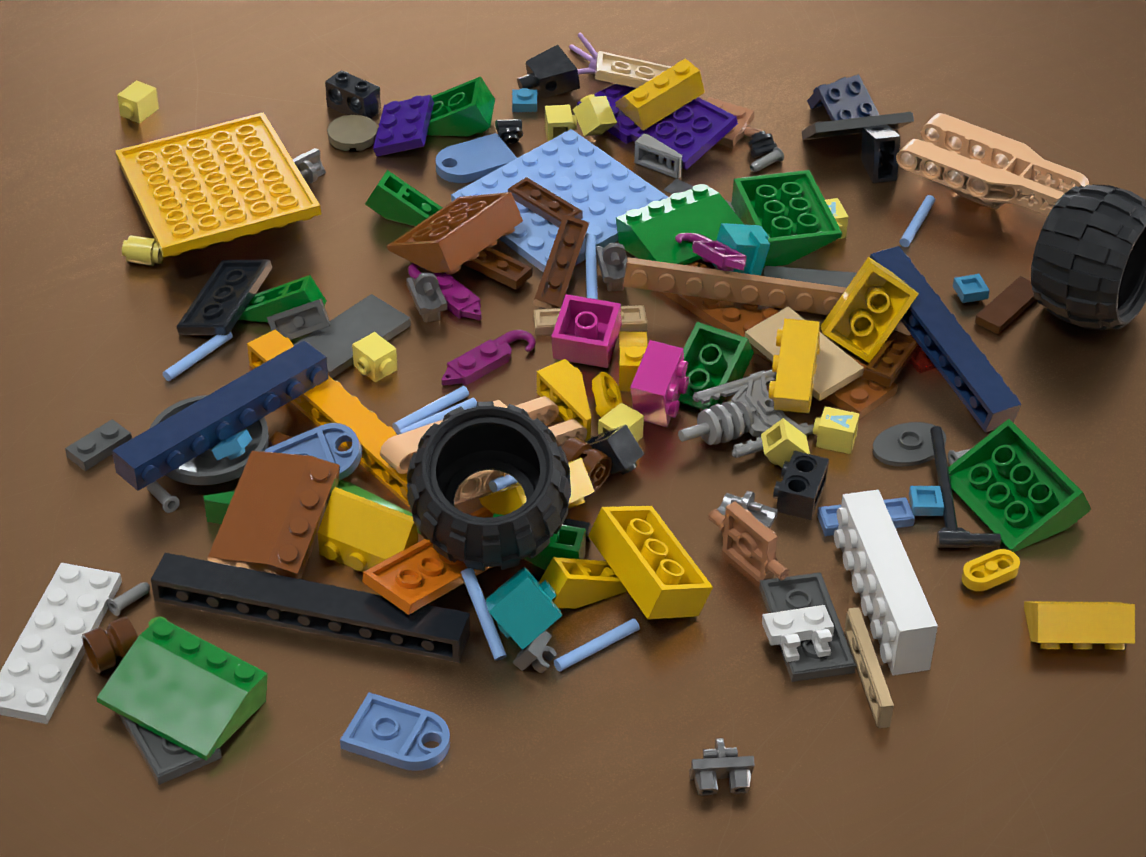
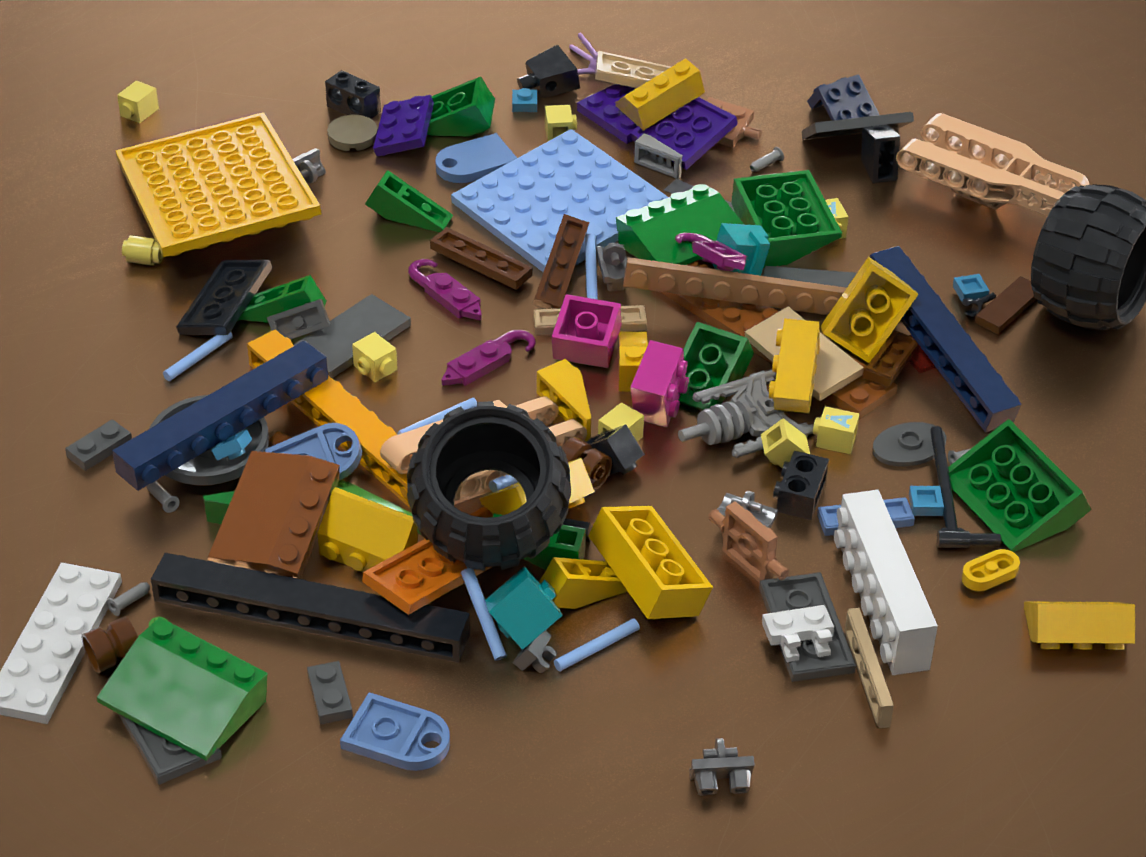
dark orange slope [387,192,523,275] -> none
light blue bar [393,386,469,434] -> none
flat silver hips [406,273,447,322] -> none
black plate [495,119,523,144] -> none
reddish brown tile [508,177,583,227] -> none
light yellow brick [573,94,617,136] -> none
yellow plate [592,372,622,418] -> none
black plate [748,131,777,158] -> none
light blue bar [899,195,935,247] -> none
none -> dark grey plate [307,661,353,725]
none -> black hand [962,292,996,317]

